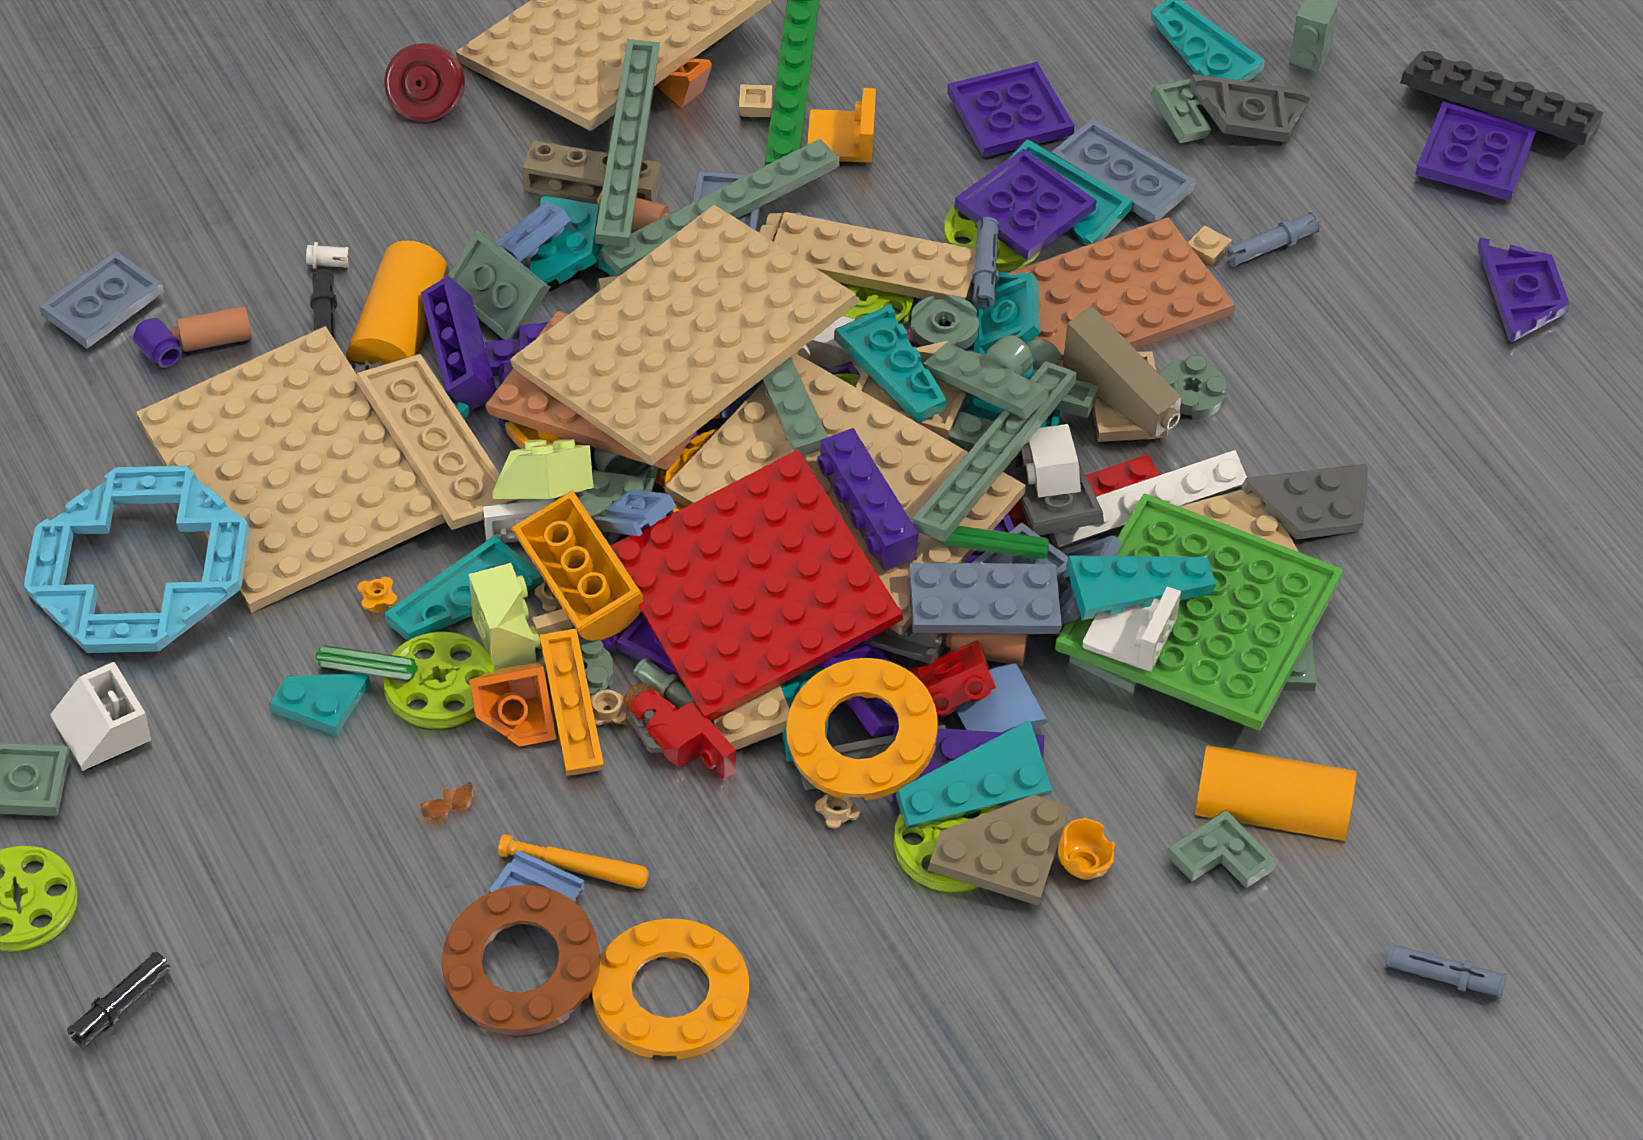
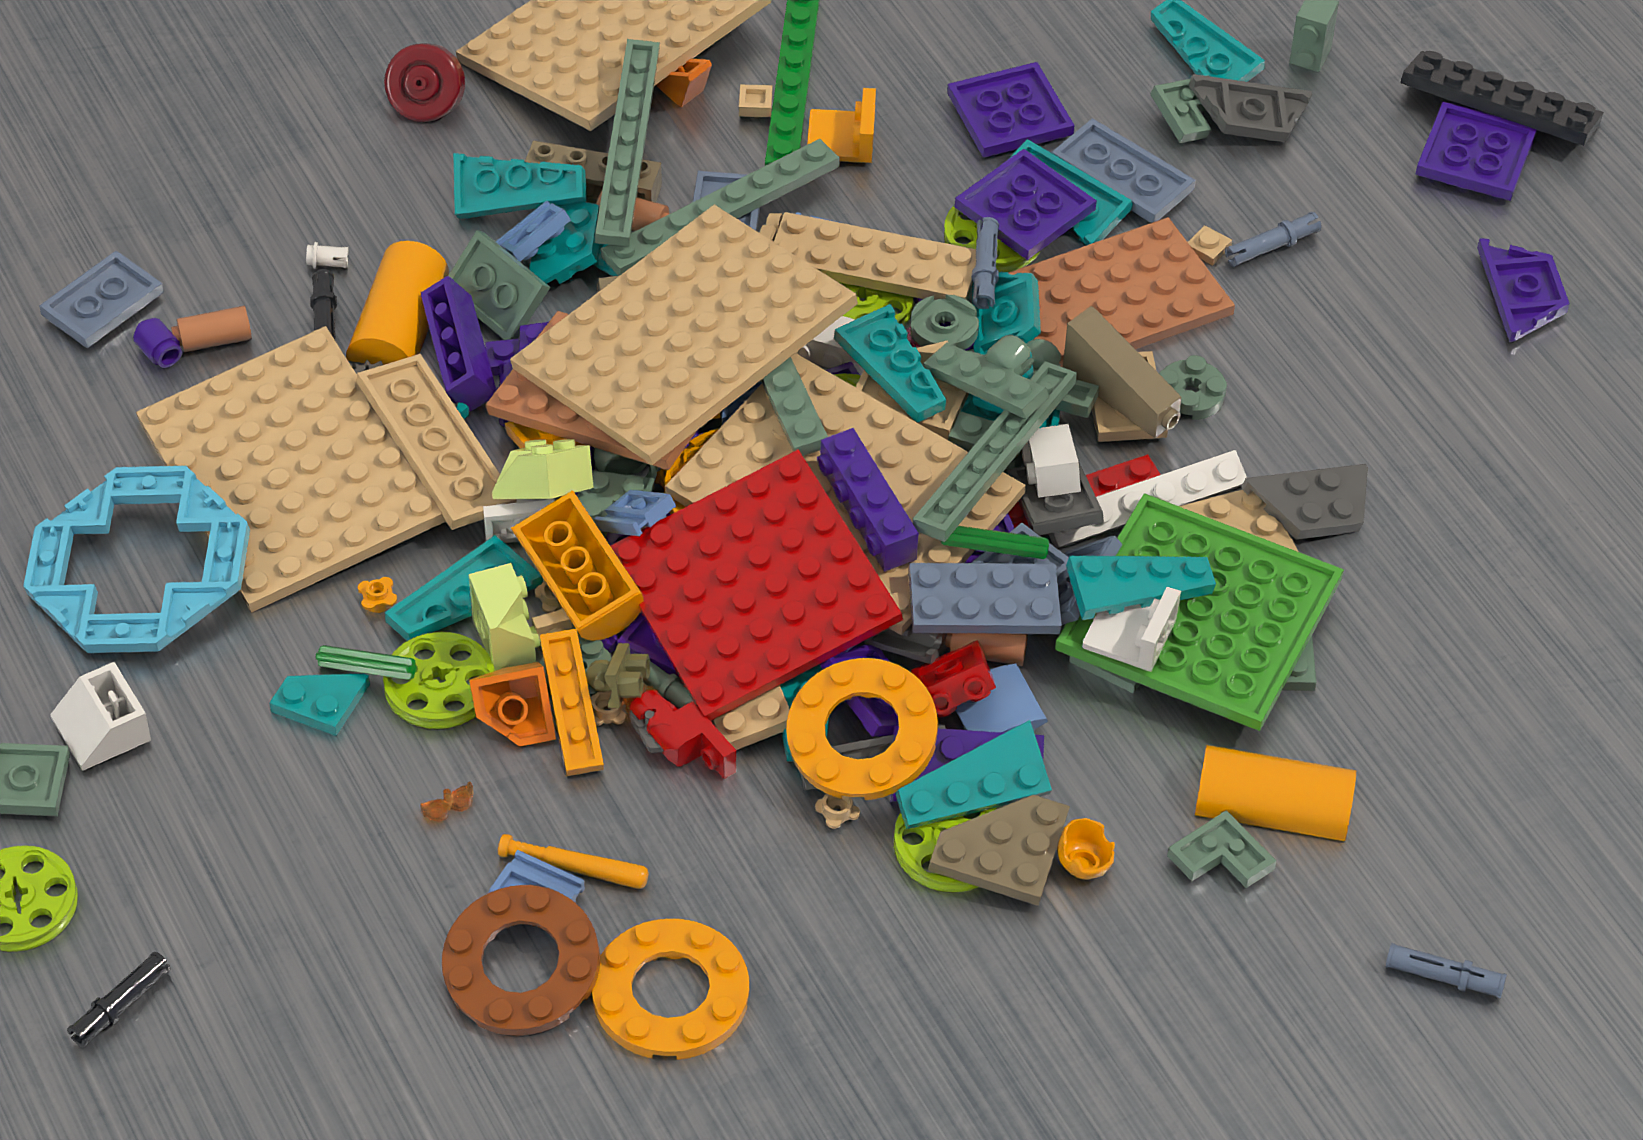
none -> teal wing [453,153,586,219]
none -> olive hips [586,643,651,708]

